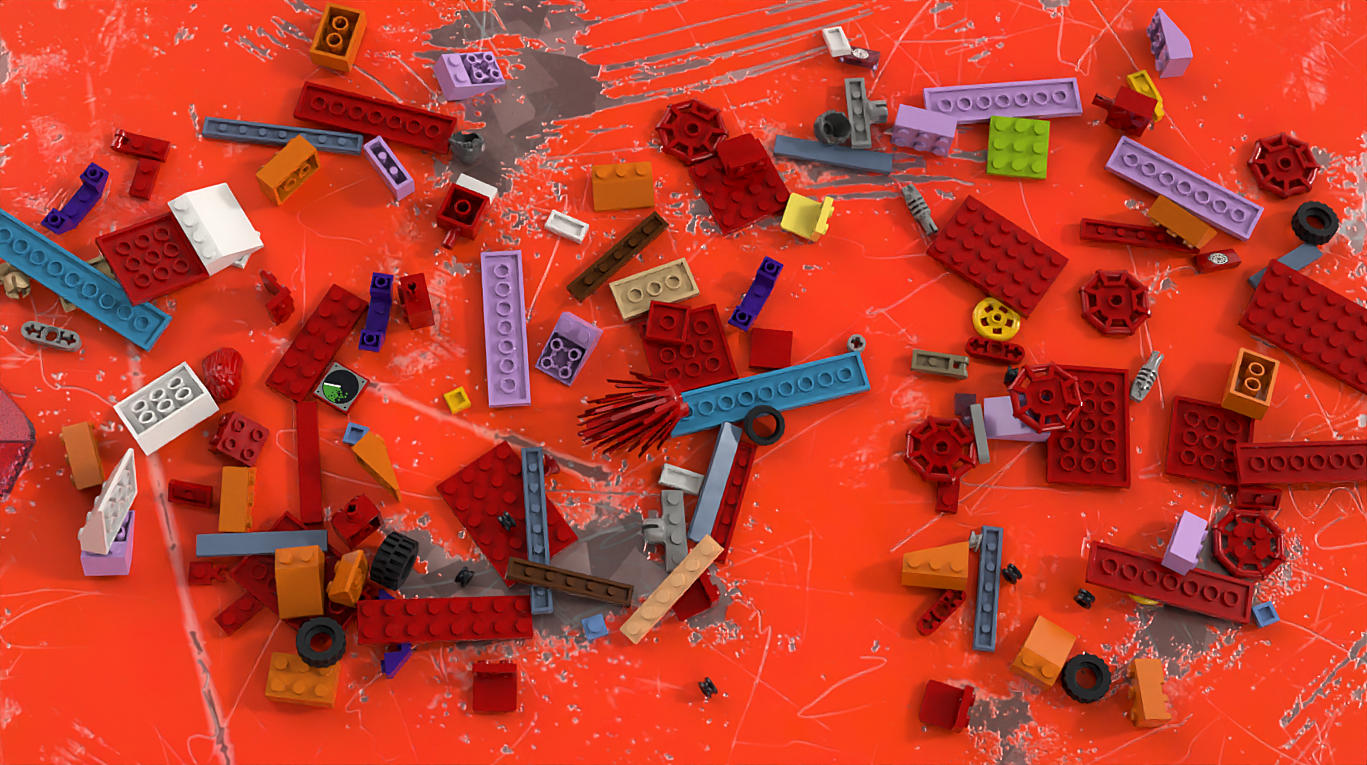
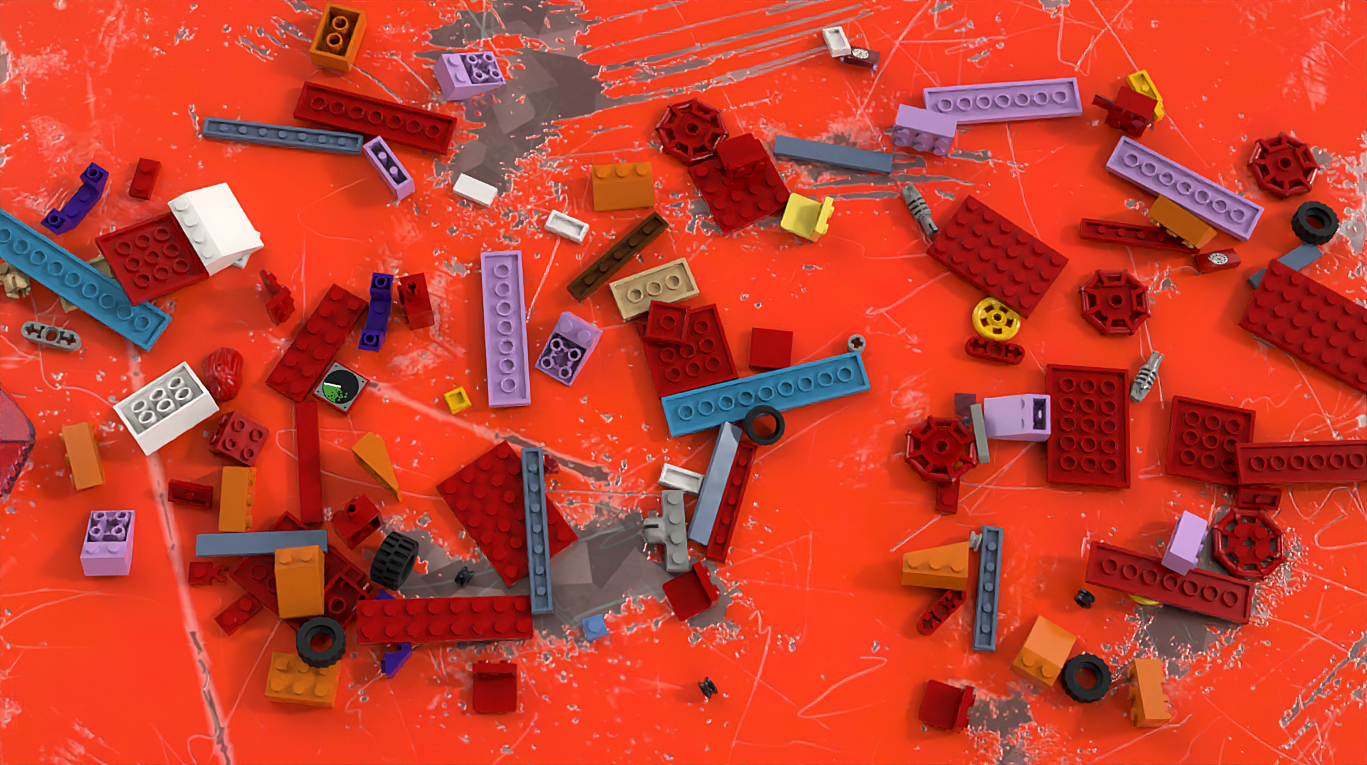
white slope [78,448,138,555] -> none
red plate [110,129,171,162] -> none
orange brick [255,134,322,207] -> none
orange slope [327,550,370,608] -> none
medium blue plate [342,422,370,446] -> none
red brick [436,183,491,250] -> none
dark grey hair [448,131,486,164] -> none
black bush [496,511,517,532] -> none
reddish brown tile [505,556,634,608] -> none
red plant [577,371,689,458] -> none
light nougat plate [620,534,724,644] -> none
dark purple slope [728,256,784,332] -> none
dark grey hair [813,109,852,145] -> none
light grey plate [844,78,888,149] -> none
dark tan plate [910,349,969,380] -> none
lime plate [986,115,1050,180] -> none
black bush [1001,563,1022,585] -> none
black bush [1003,366,1019,384] -> none
red plate [1007,361,1085,434] -> none
lavender slope [1147,8,1193,78] -> none
orange brick [1221,347,1280,421] -> none
medium blue plate [1251,601,1280,629] -> none

